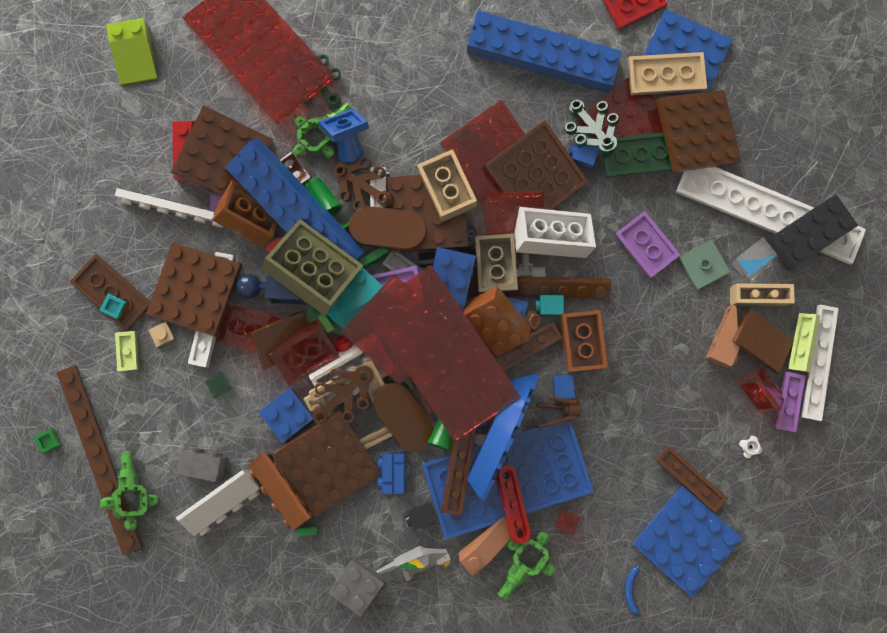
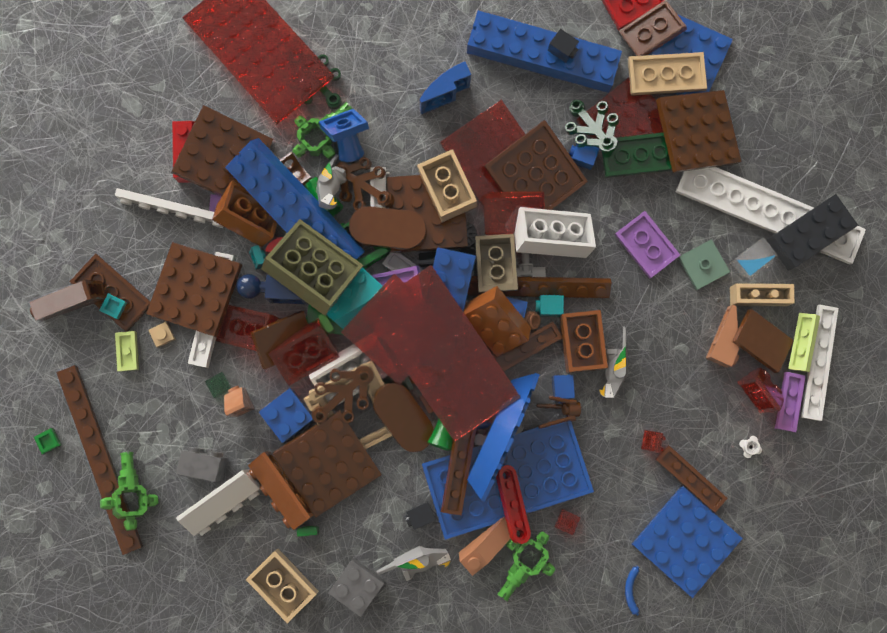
lime slope [106,18,158,86] -> none
red plate [334,334,353,352] -> none
blue brick [378,454,406,494] -> none
none -> slope [29,280,106,321]
none -> nougat slope [224,386,254,417]
none -> tan brick [246,549,319,623]
none -> teal plate [249,245,266,270]
none -> light grey animal [316,154,347,209]
none -> blue slope [420,61,471,114]
none -> black brick [547,29,579,63]
none -> light grey animal [599,327,628,398]
none -> reddish brown tile [619,0,687,56]
none -> clear red tile [641,430,666,453]

